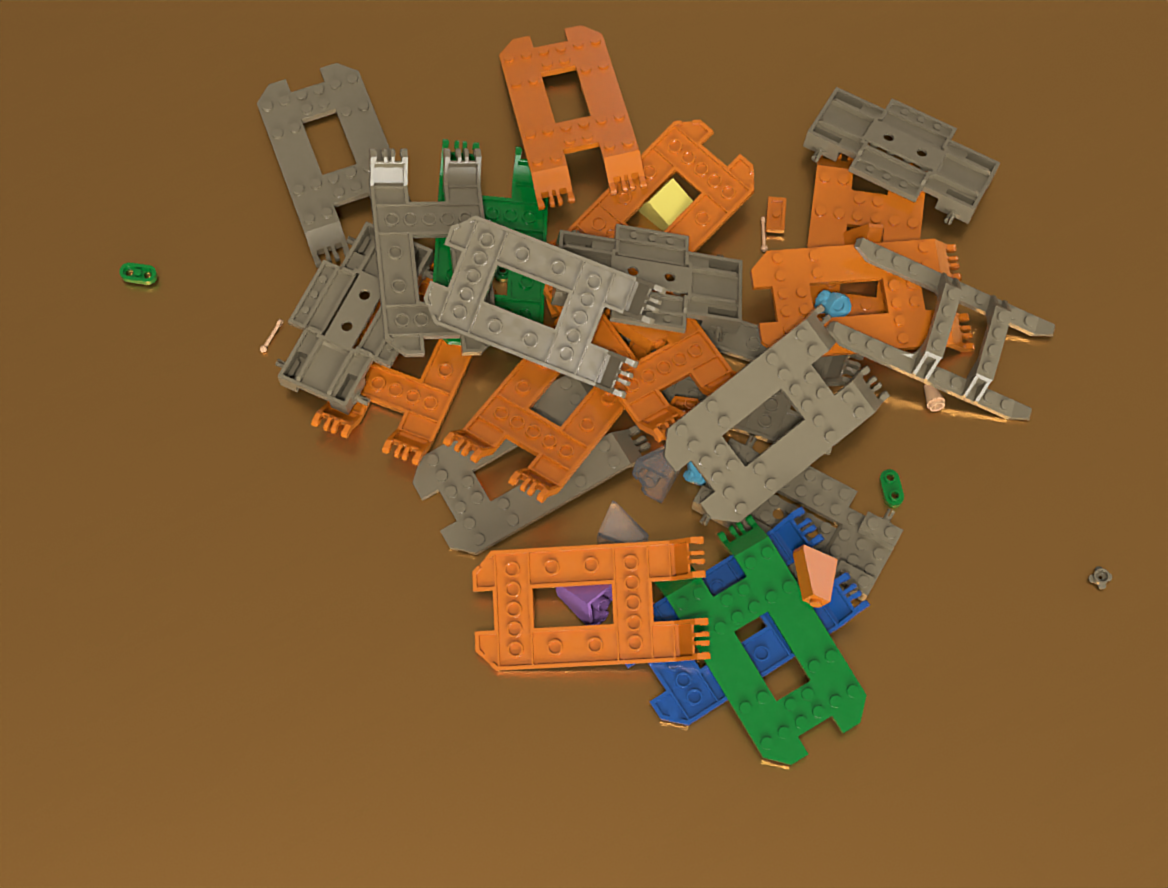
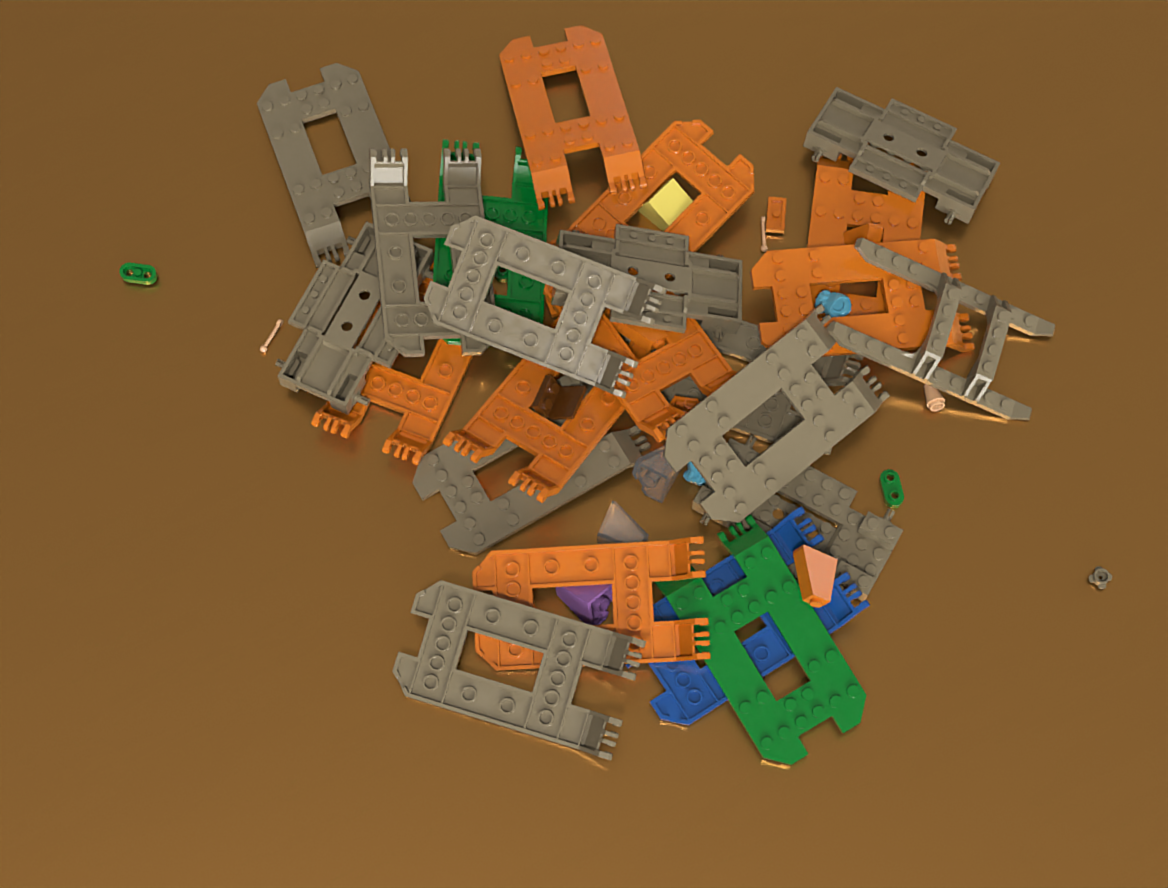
none -> dark tan bracket [392,580,646,760]
none -> reddish brown bracket [531,375,587,420]

